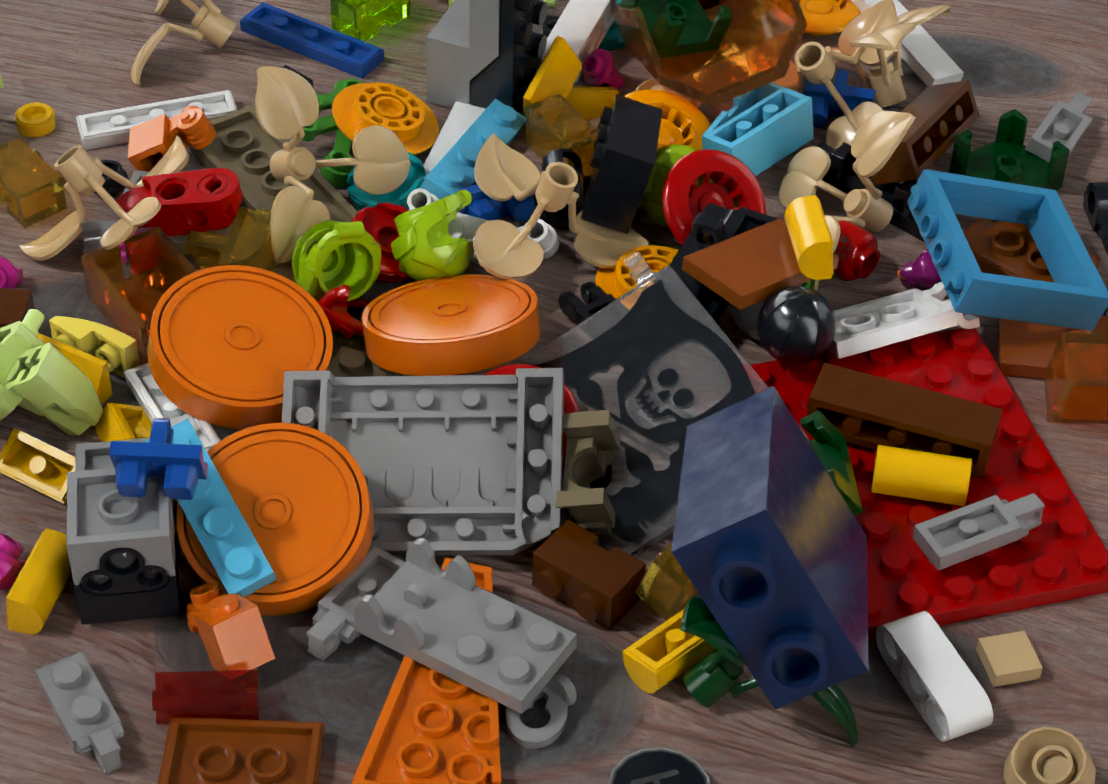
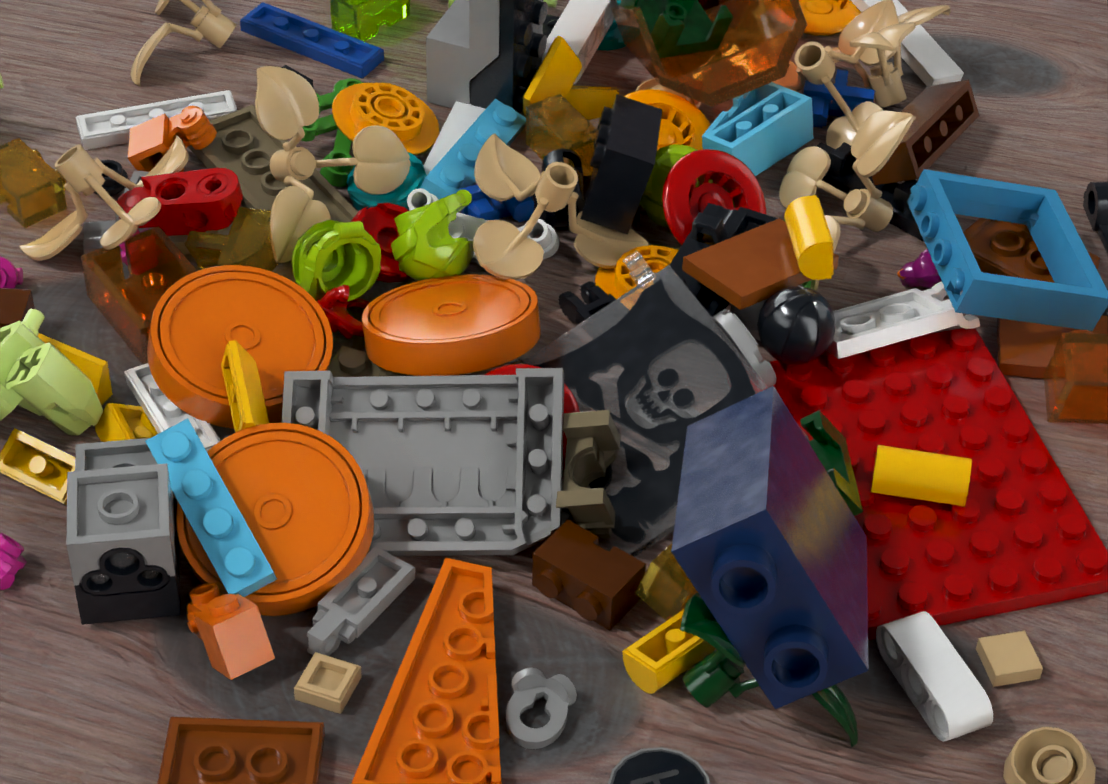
yellow brick [6,528,72,635] -> none
yellow tile [15,102,56,138] -> none
light grey hinge [35,651,124,775] -> none
light yellow slope [49,316,140,380] -> none
blue hips [109,418,208,500] -> none
clear red hinge [152,669,259,724] -> none
light grey hinge [354,538,577,714] -> none
dark pink plate [582,49,624,89] -> none
reddish brown brick [805,362,1003,479] -> none
red head [834,220,880,281] -> none
light grey hinge [913,493,1045,571] -> none
dark green panel [949,109,1070,190] -> none
light grey hinge [1025,92,1092,163] -> none
none -> yellow slope [221,340,269,432]
none -> tan tile [294,652,362,714]
none -> light grey tile [712,309,777,391]

